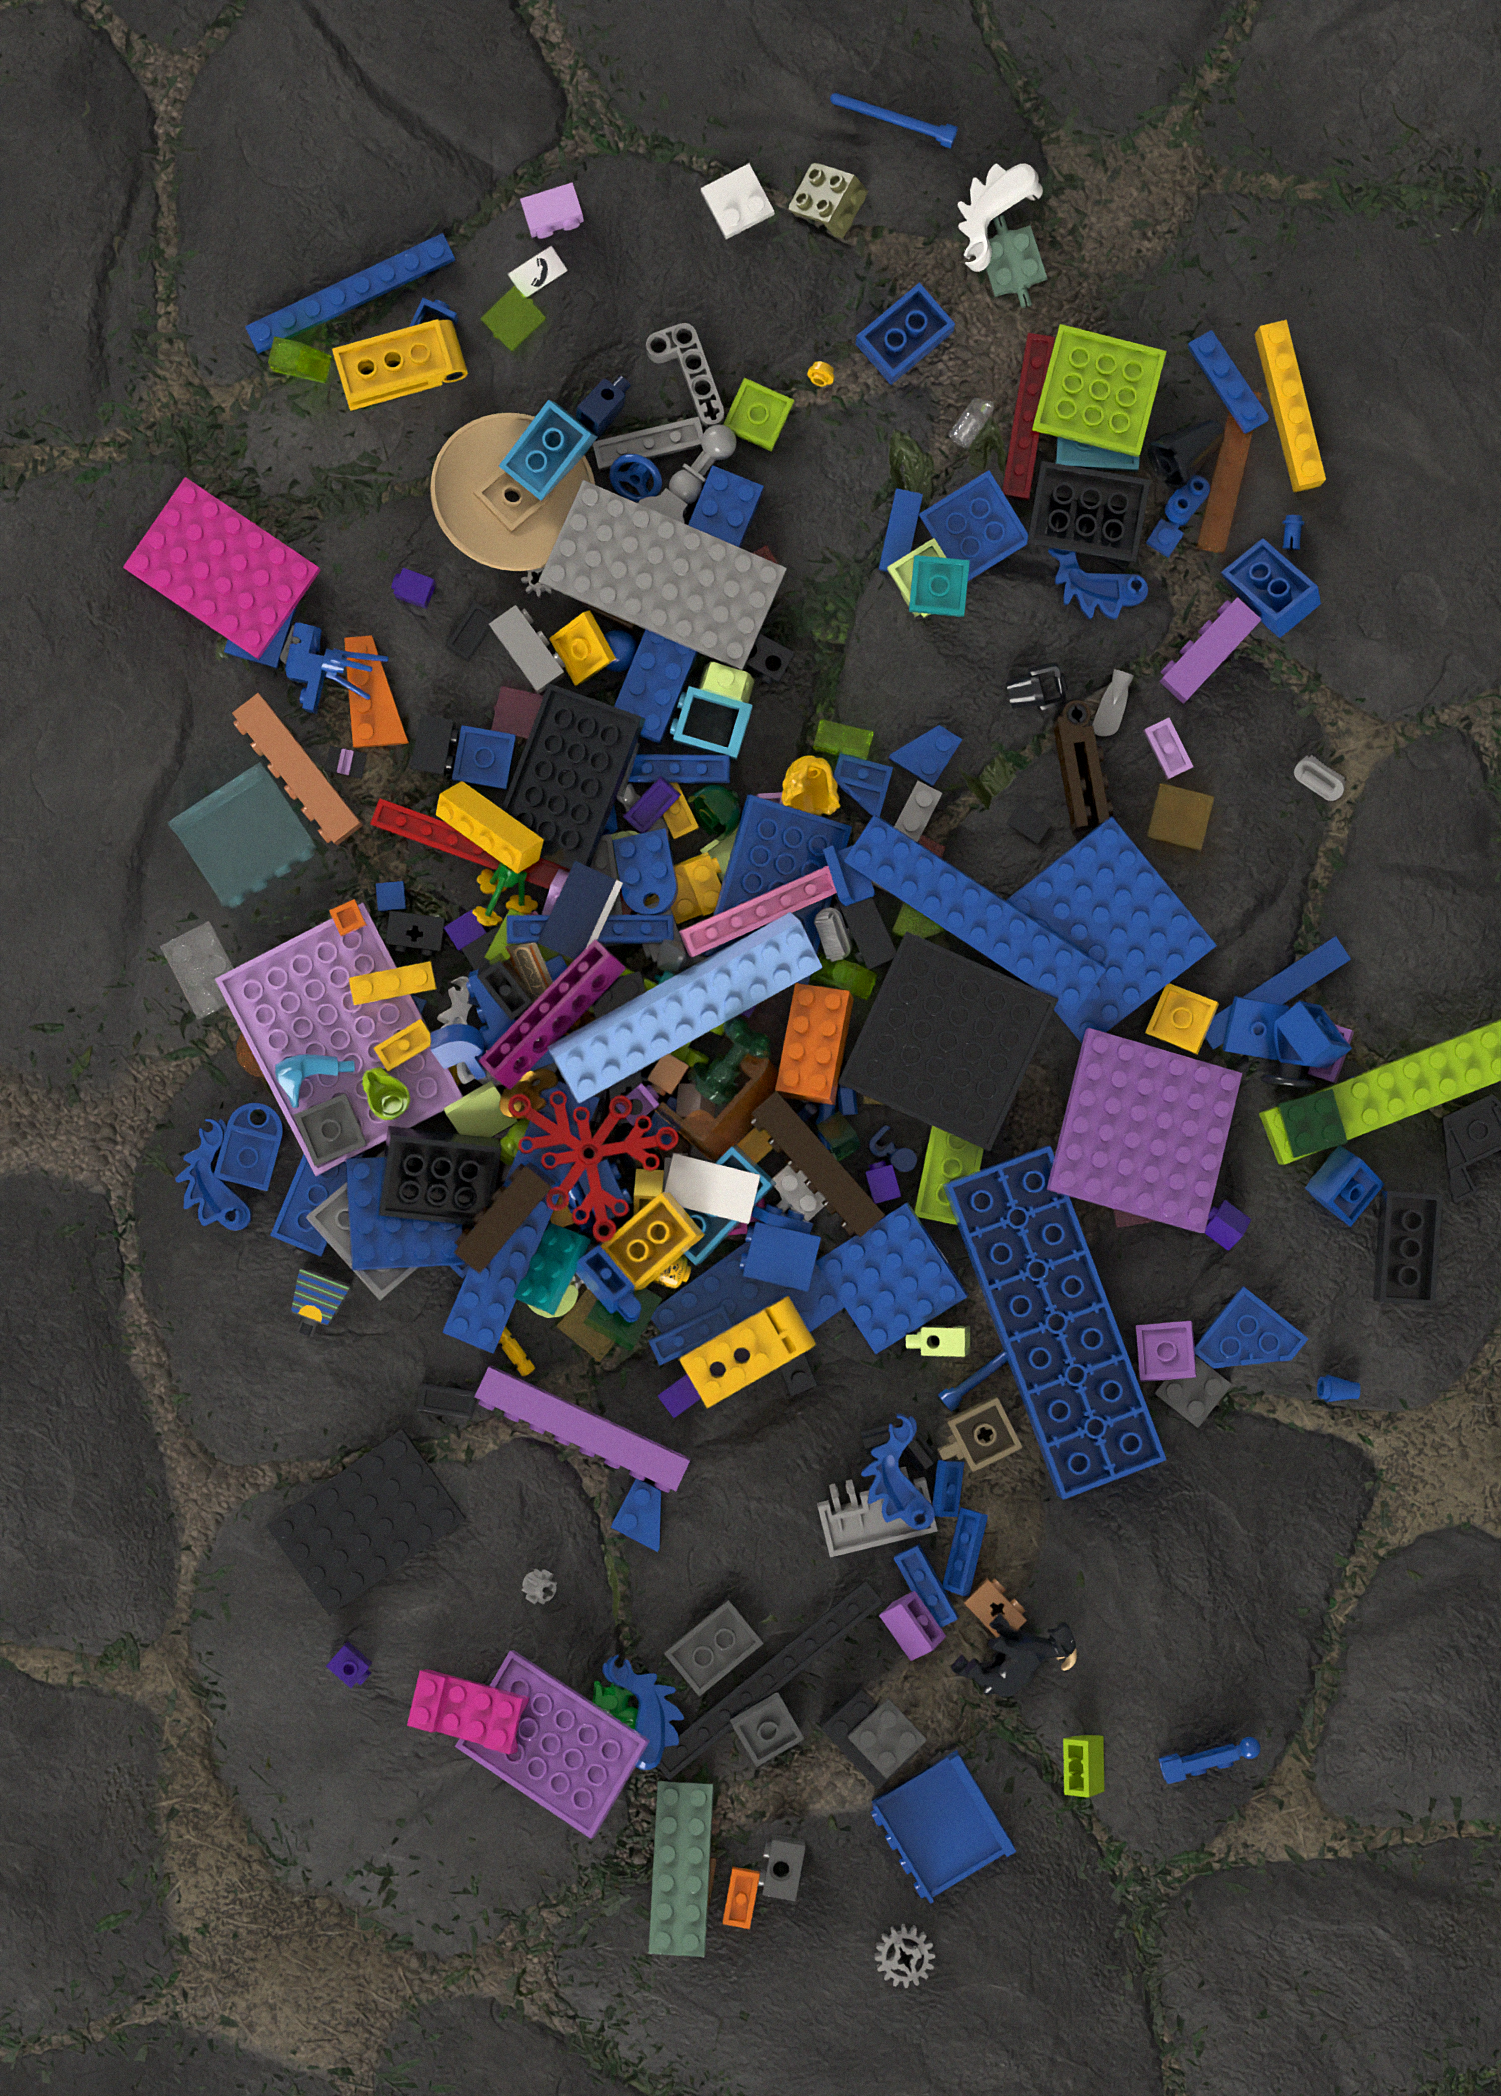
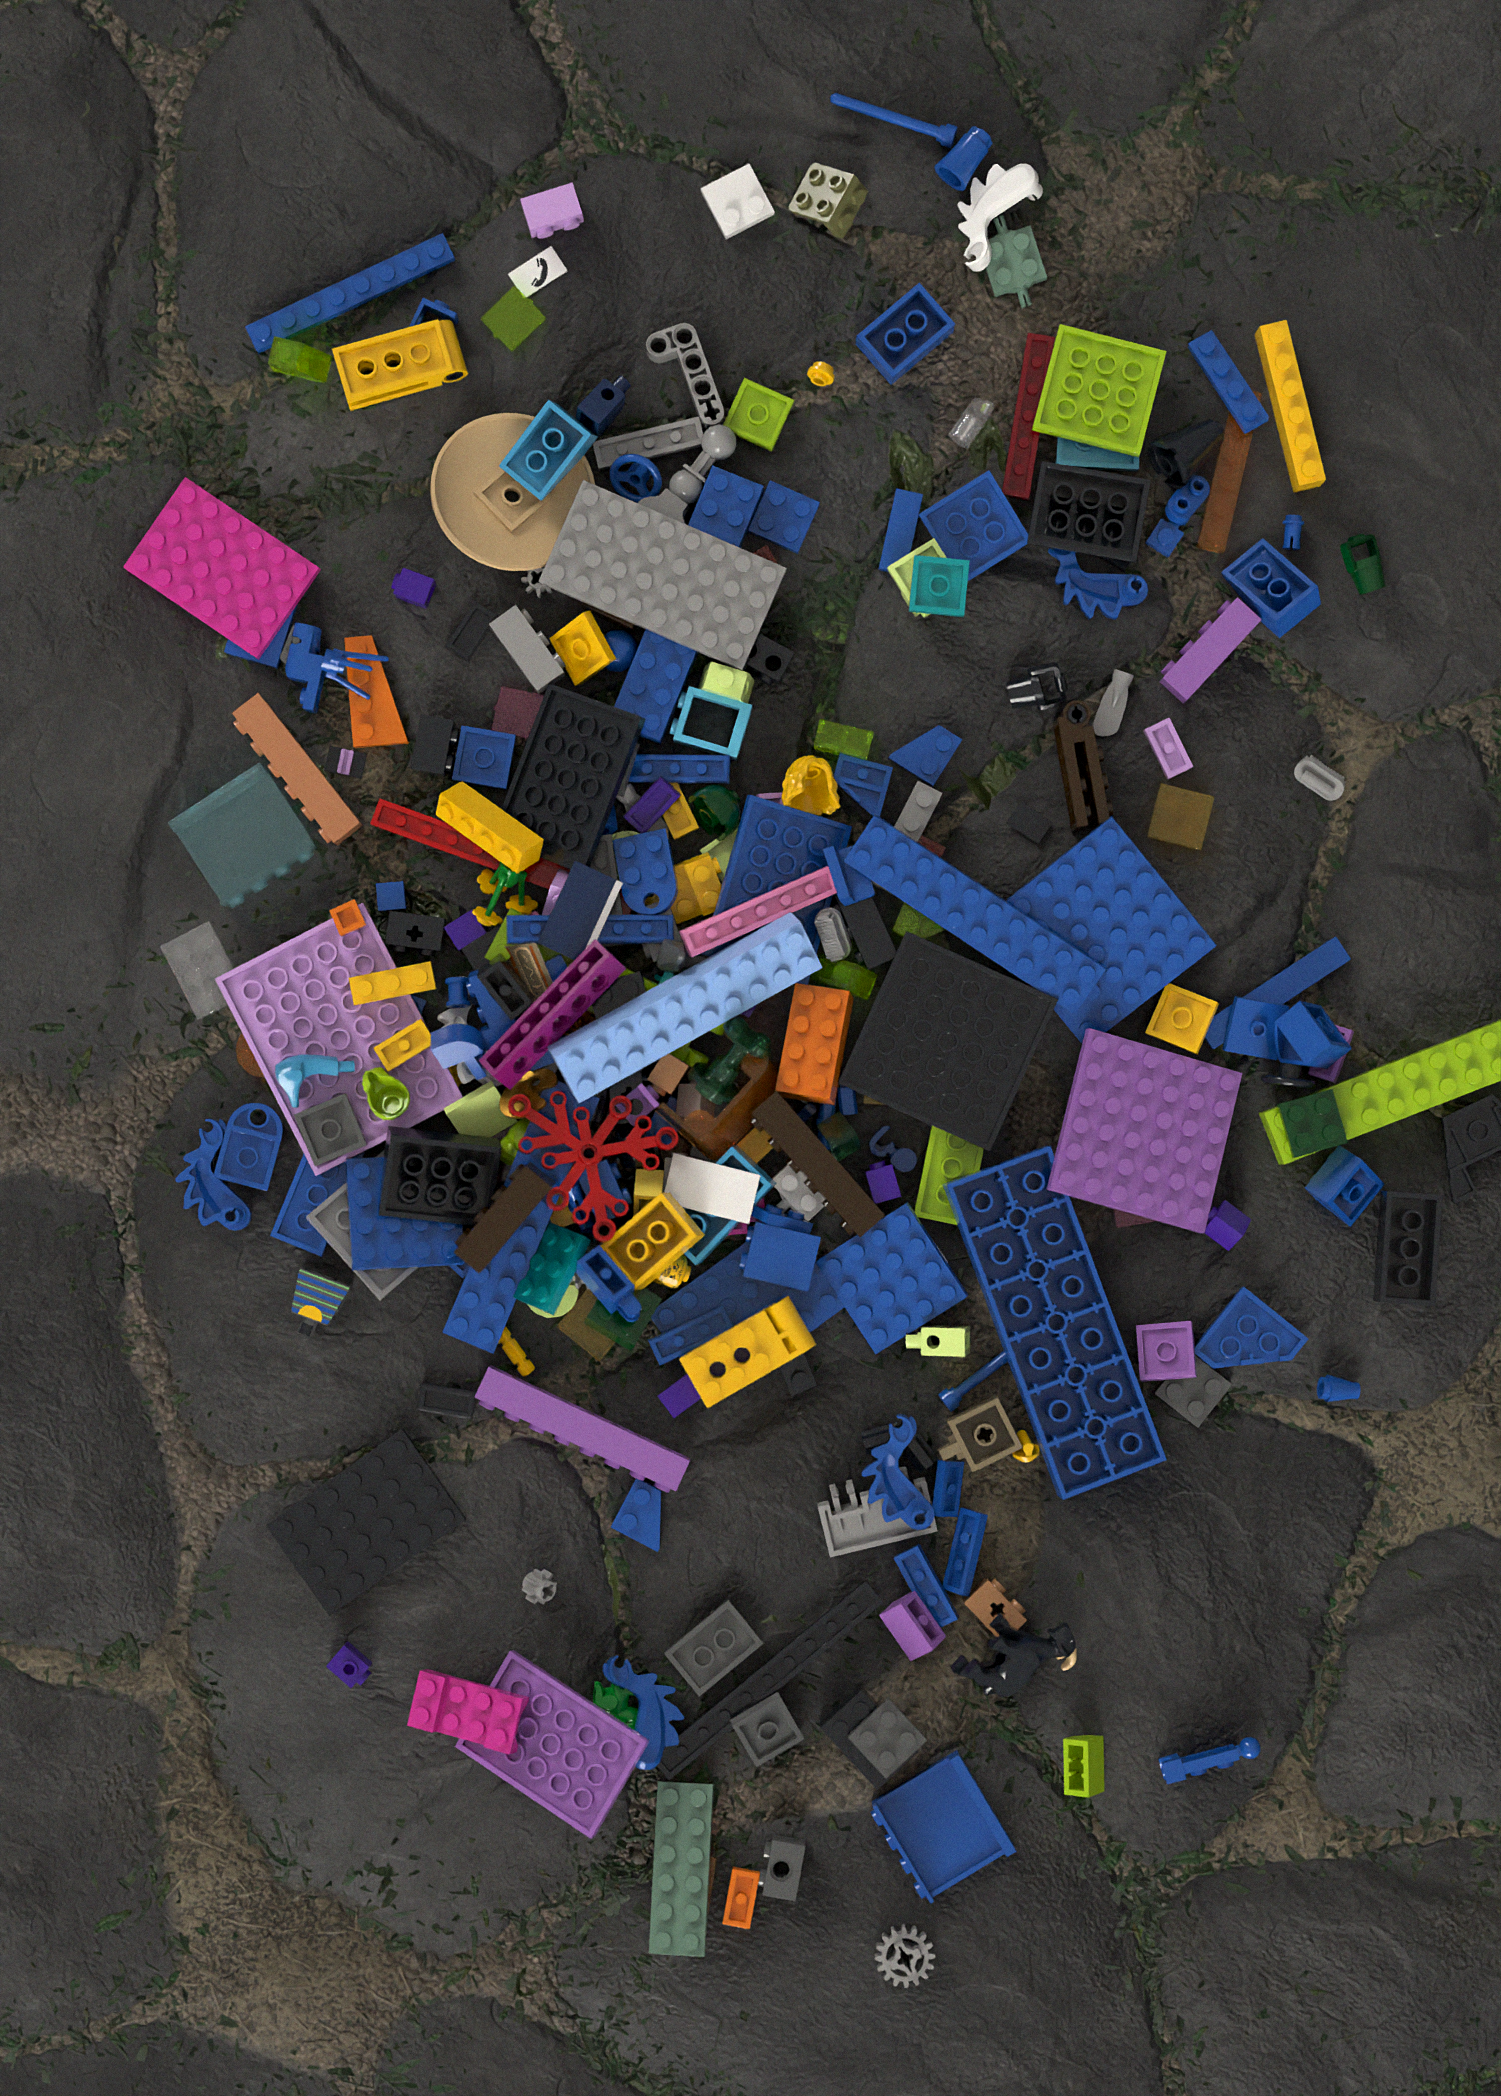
none -> blue bush [445,977,471,1009]
none -> blue plate [748,481,820,554]
none -> blue plant [935,126,993,191]
none -> yellow plate [1012,1430,1040,1462]
none -> dark green piece [1340,534,1386,595]

